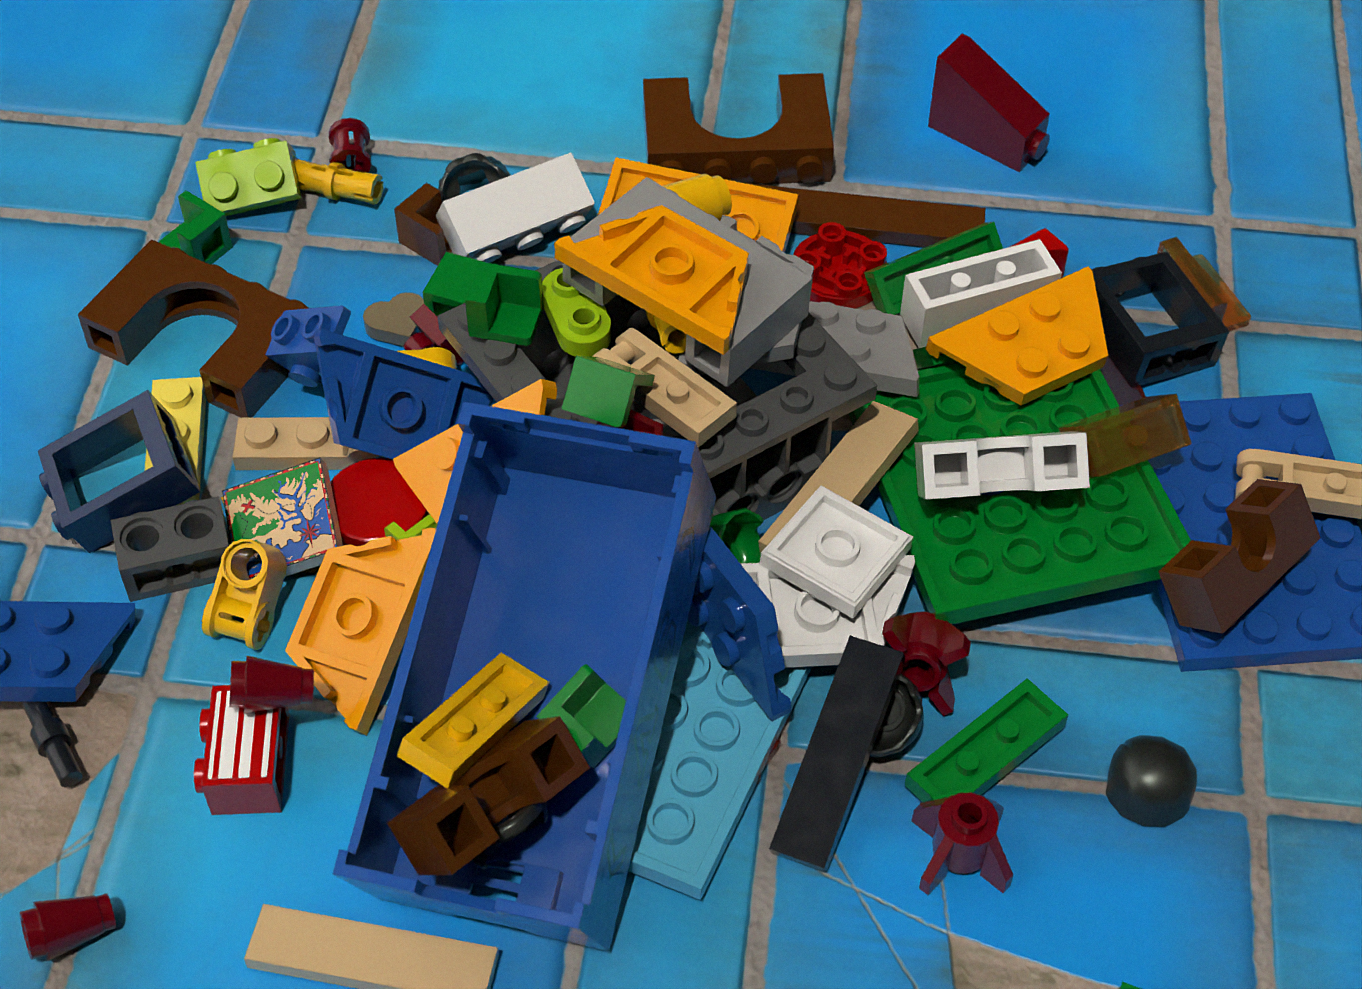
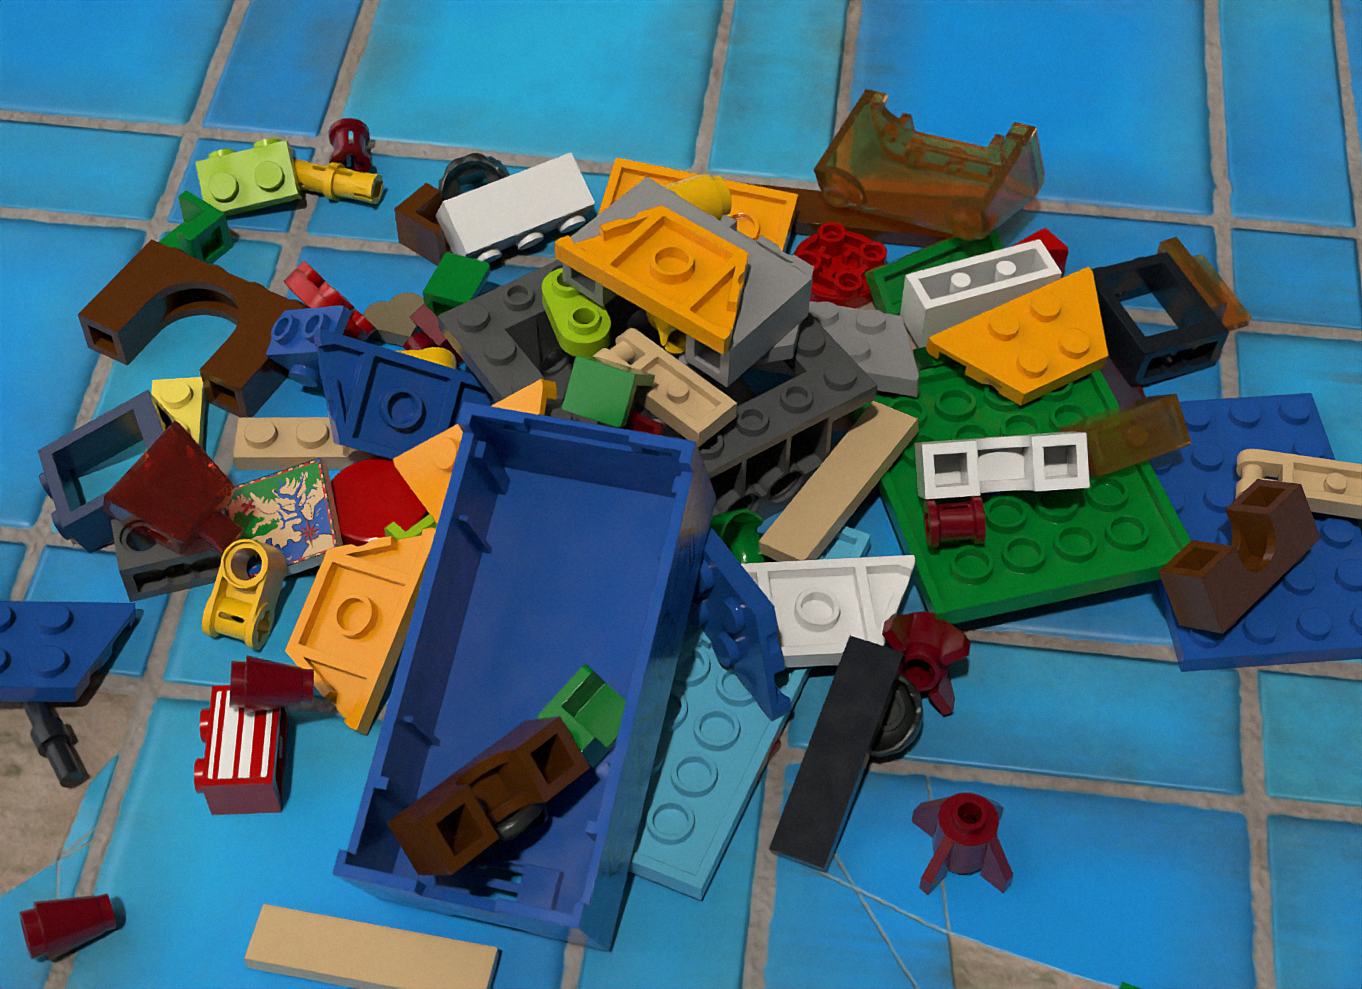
yellow plate [397,652,549,789] -> none
green panel [465,262,544,346] -> none
reddish brown arch [643,73,834,184] -> none
white tile [760,485,913,619] -> none
green plate [905,678,1068,802] -> none
dark red slope [928,33,1050,173] -> none
pearl dark grey hair [1106,735,1197,827] -> none
none -> clear red torso [103,420,244,555]
none -> red tile [284,261,377,342]
none -> clear orange windscreen [814,89,1045,240]
none -> dark red bush [923,495,986,548]

